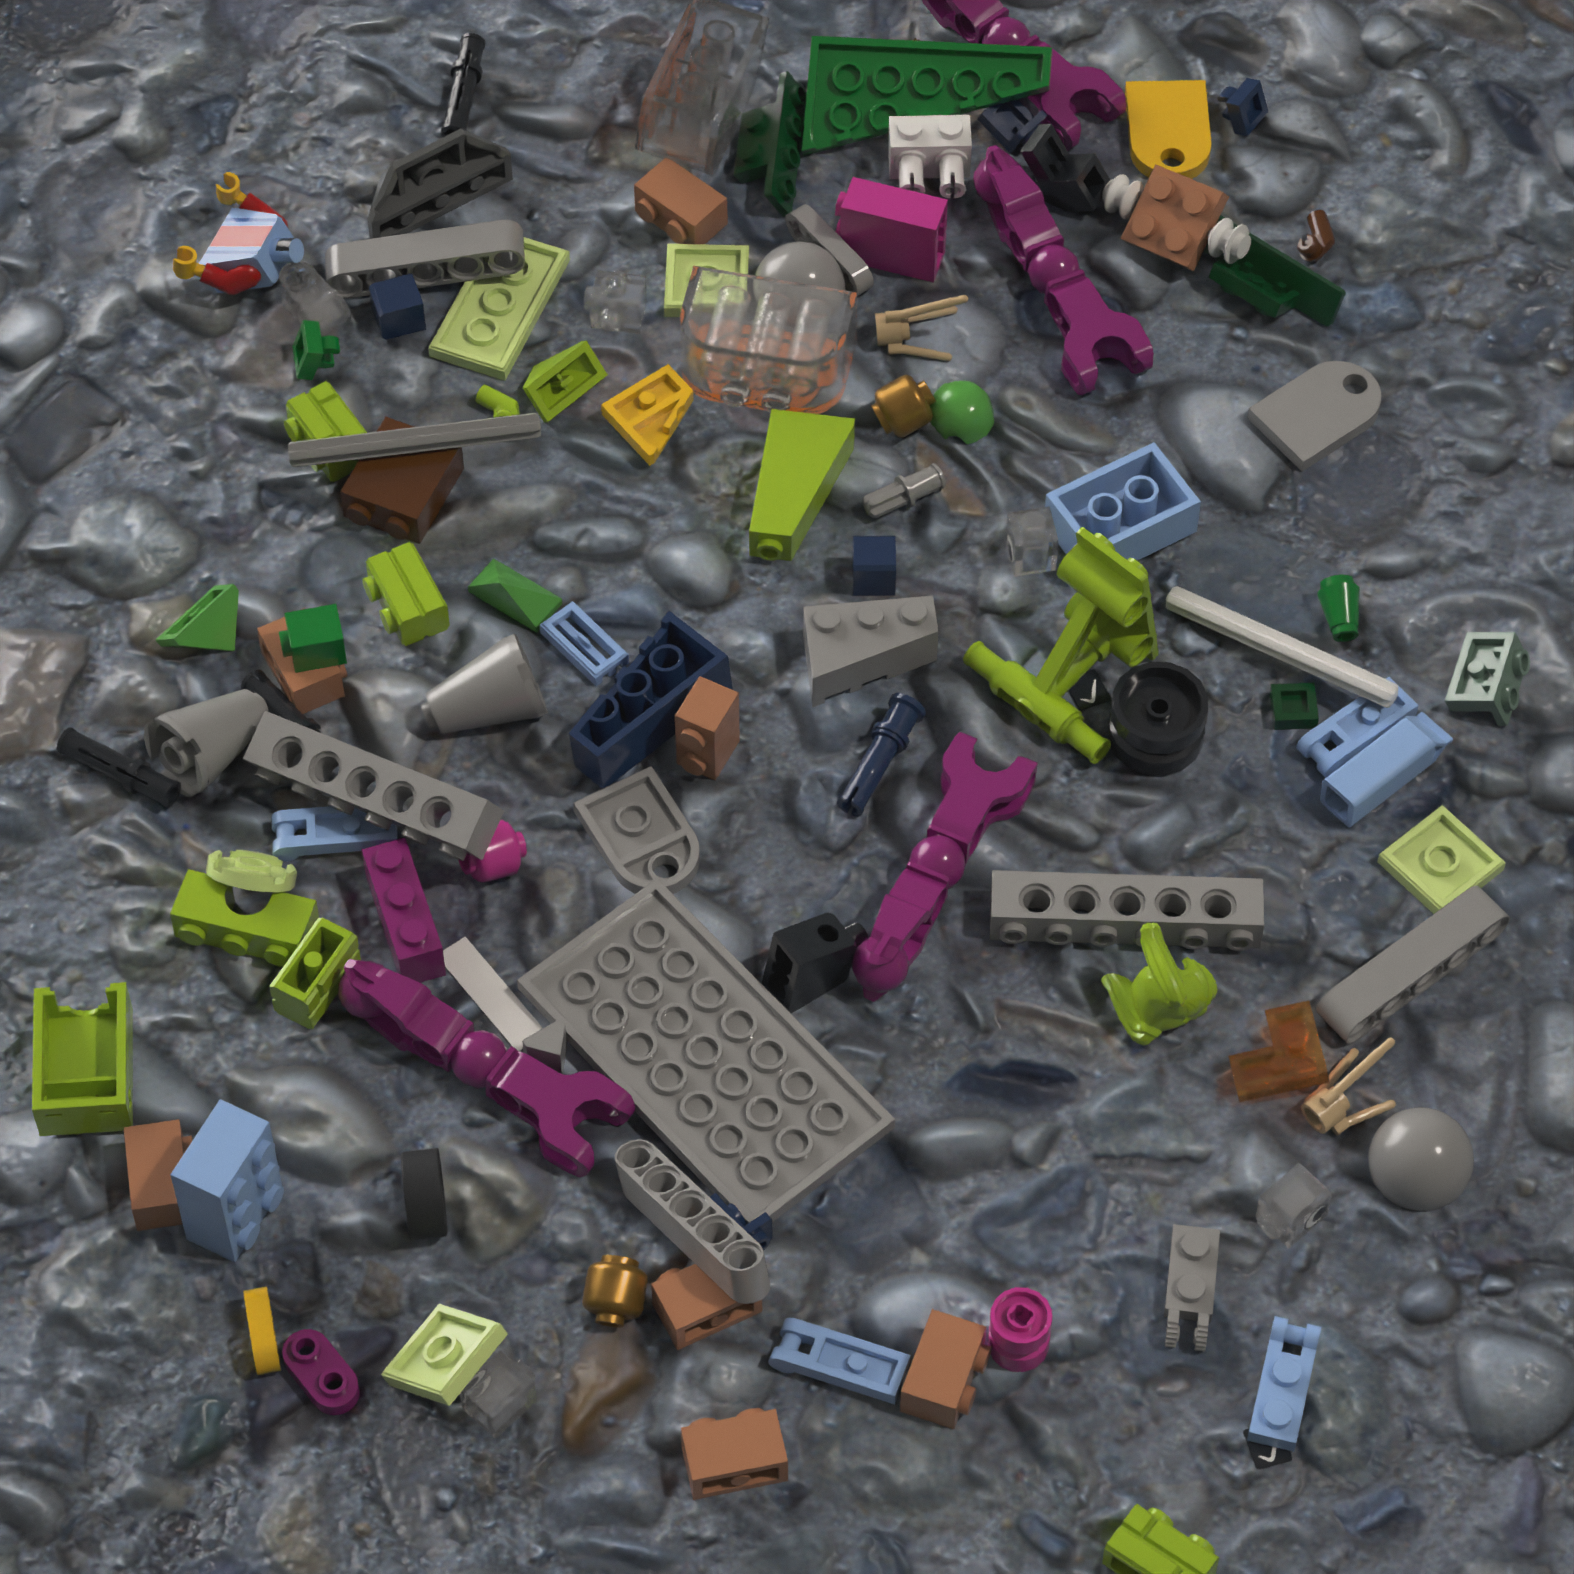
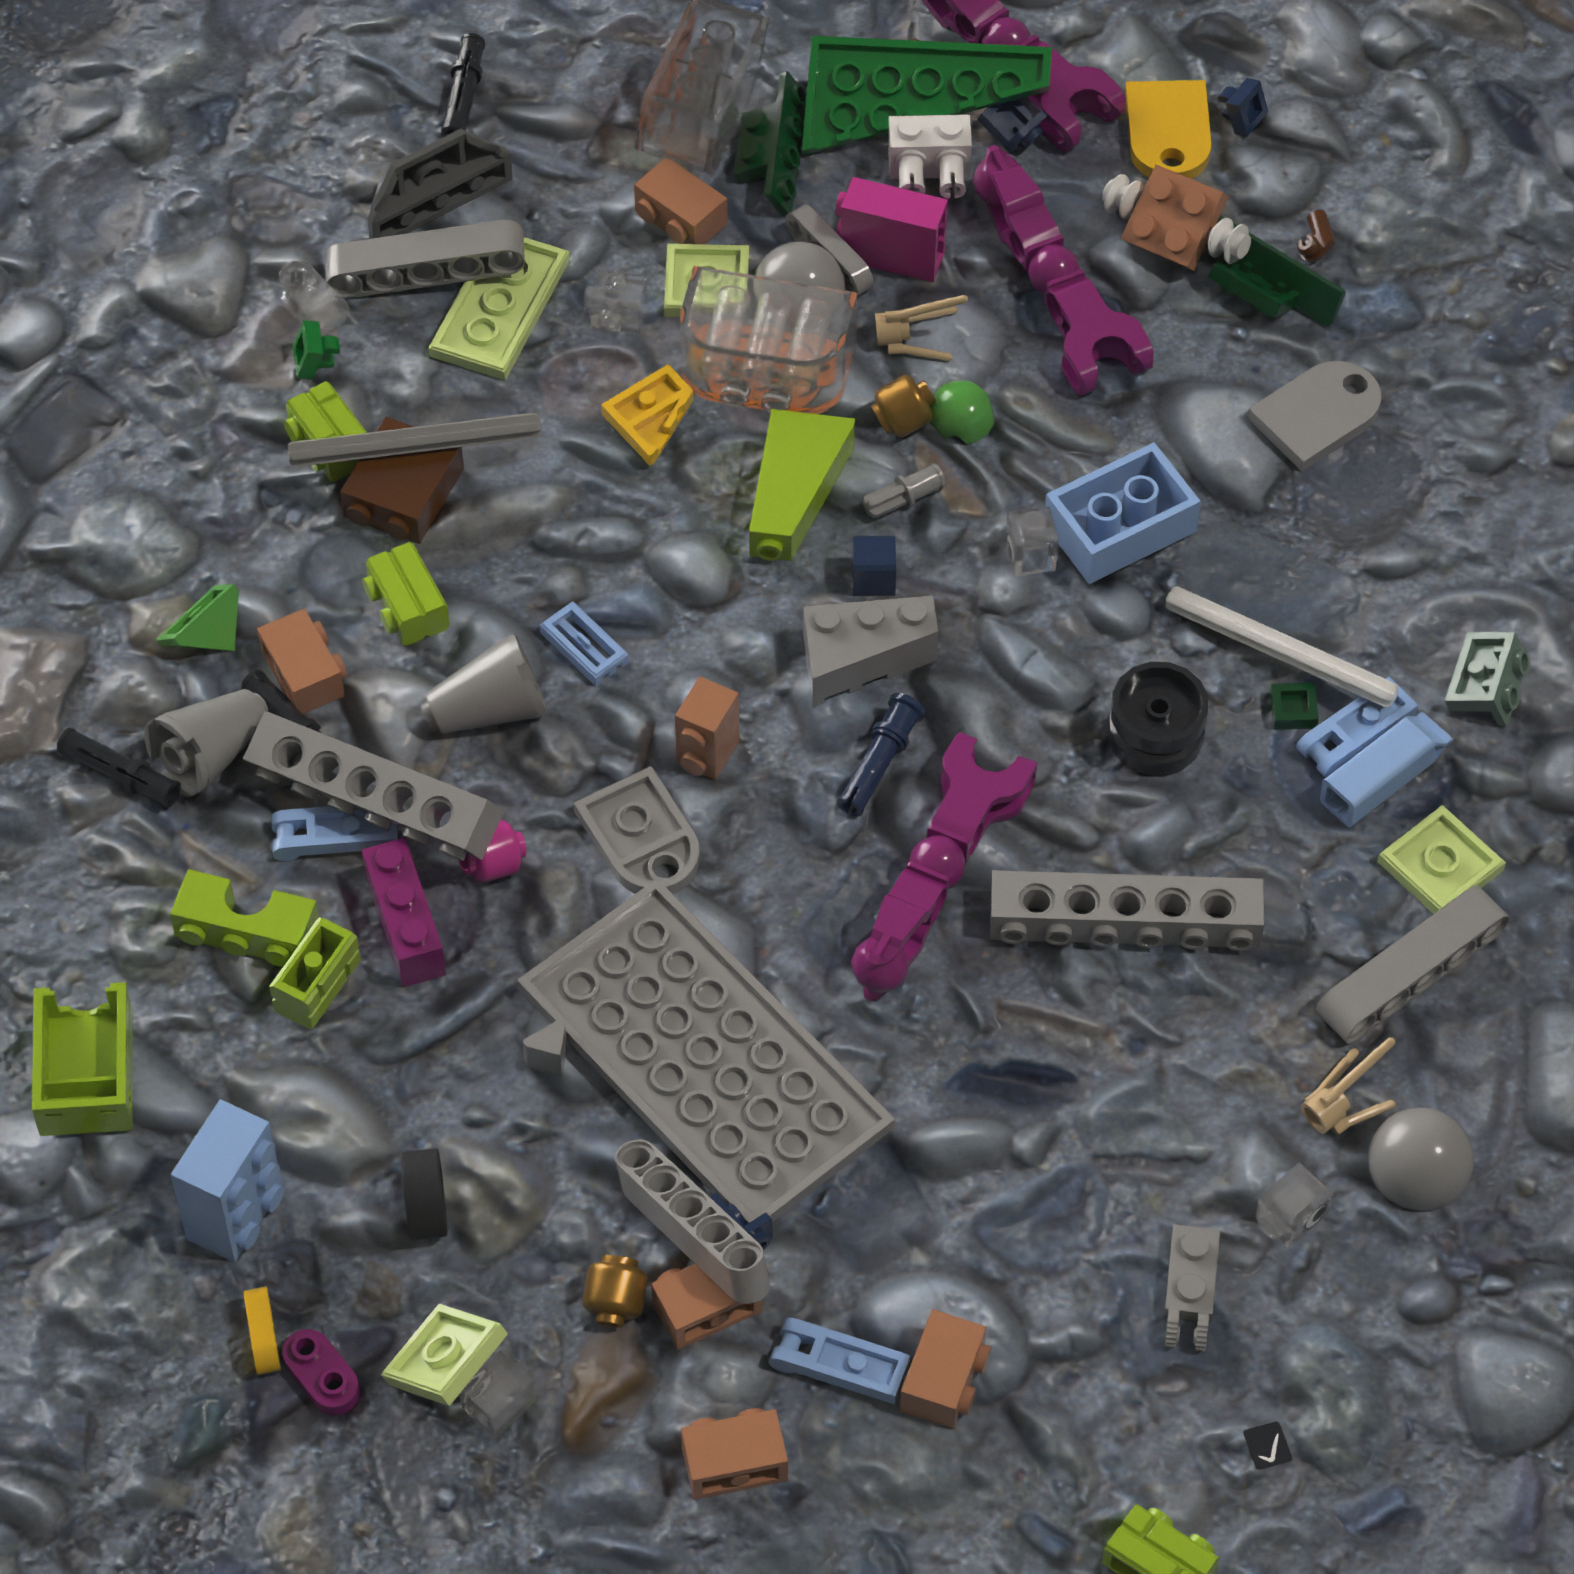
nougat brick [123,1119,193,1231] -> none
torso [173,172,304,295] -> none
yellowish green tile [206,850,297,892] -> none
green brick [279,604,347,673] -> none
magenta piece [338,959,636,1177] -> none
dark blue piece [369,273,426,340] -> none
white sticker [443,937,543,1051] -> none
bright green slope [468,558,562,633] -> none
lime arm [475,384,520,418] -> none
lime slope [522,340,608,422] -> none
dark blue wedge [568,611,733,789] -> none
black torso [762,912,869,1014] -> none
lime plate [963,527,1159,764] -> none
dark pink wheel [988,1287,1052,1372] -> none
black brick [1020,124,1110,212] -> none
black sticker [1069,669,1111,710] -> none
lime hair [1101,922,1218,1046] -> none
clear orange plate [1228,1000,1330,1103] -> none
light blue plate [1247,1316,1321,1452] -> none
green cone [1317,574,1360,642] -> none

